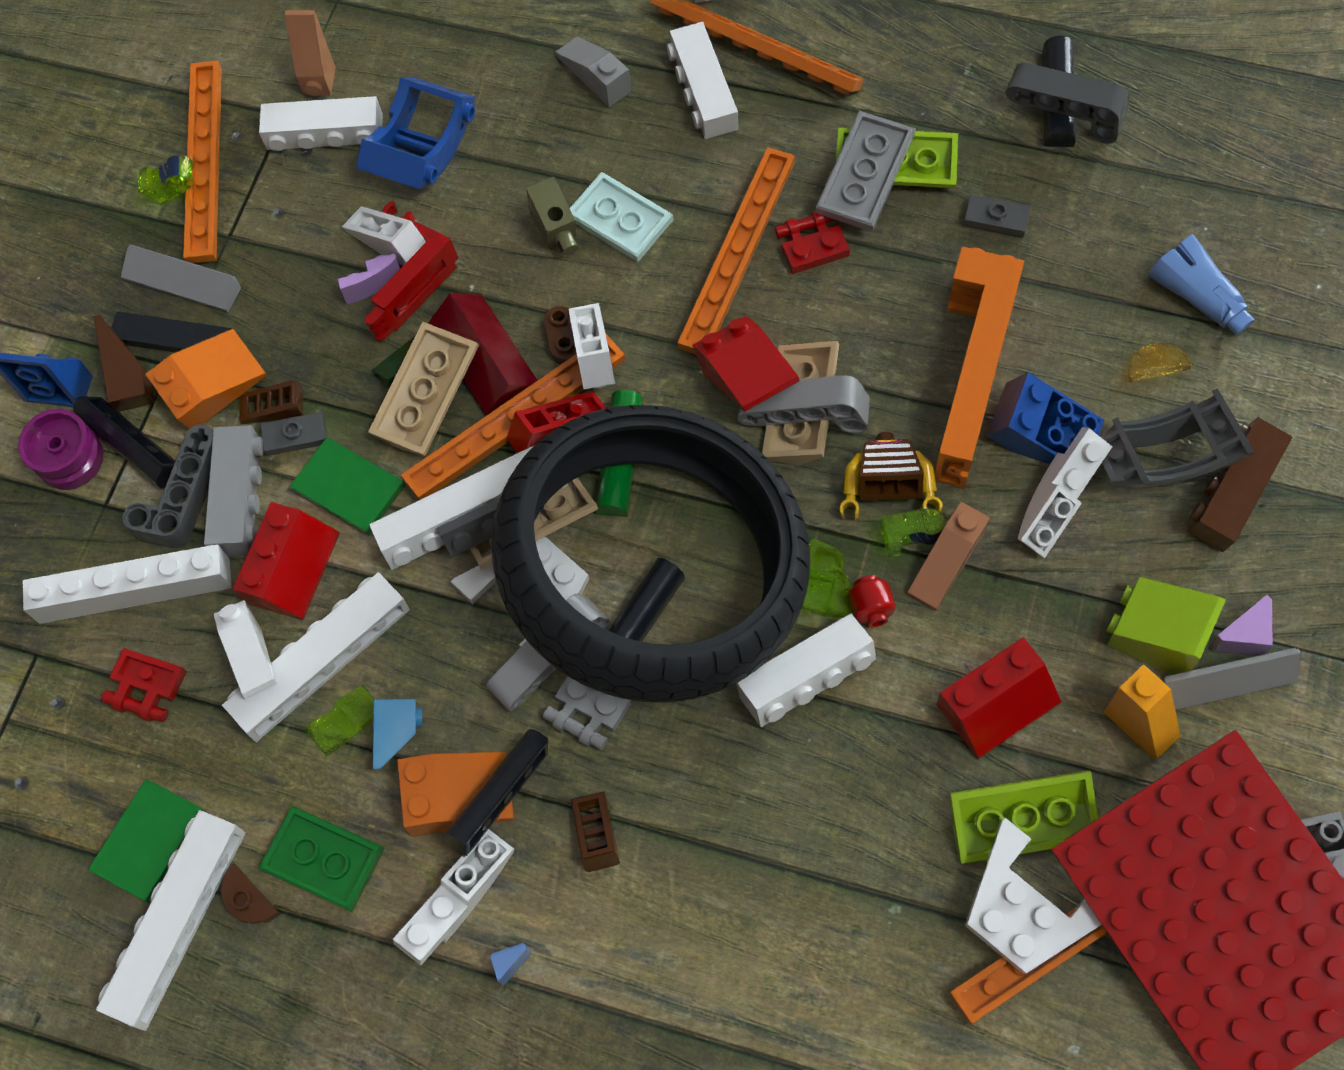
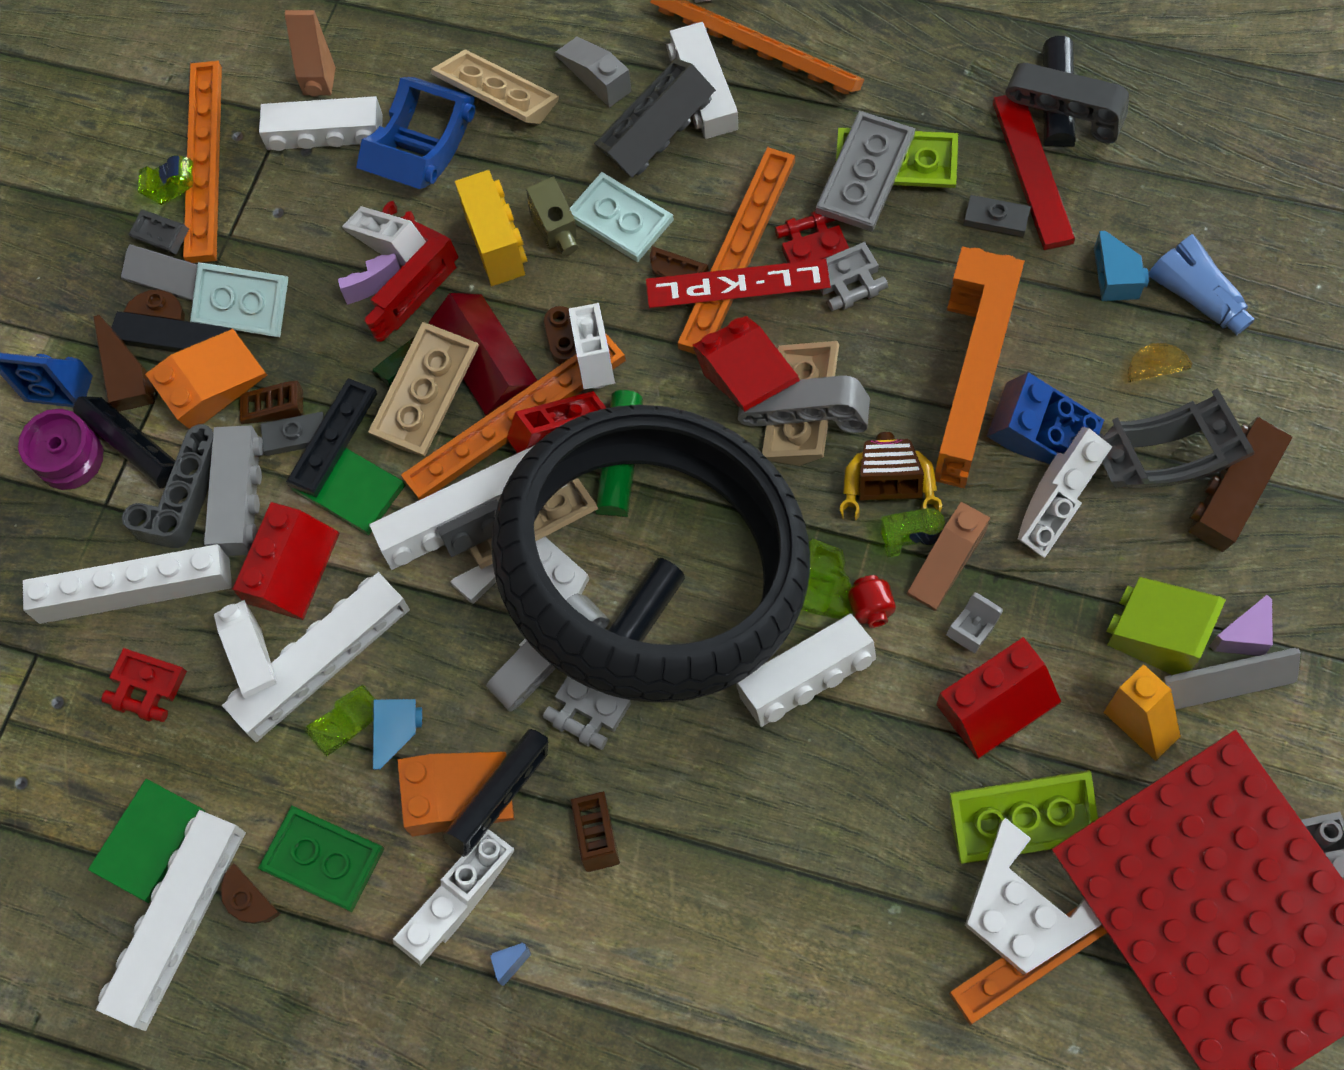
none -> reddish brown plate [123,290,185,321]
none -> dark grey plate [129,209,189,255]
none -> light aqua tile [190,262,289,337]
none -> black tile [286,378,377,498]
none -> tan slope [431,49,559,124]
none -> yellow brick [455,170,528,287]
none -> dark grey slope [594,58,716,177]
none -> red sticker [646,259,831,308]
none -> reddish brown plate [650,246,709,277]
none -> light grey plate [820,242,888,311]
none -> light grey bracket [946,592,1003,653]
none -> red tile [993,95,1075,250]
none -> dark azure slope [1094,231,1149,301]

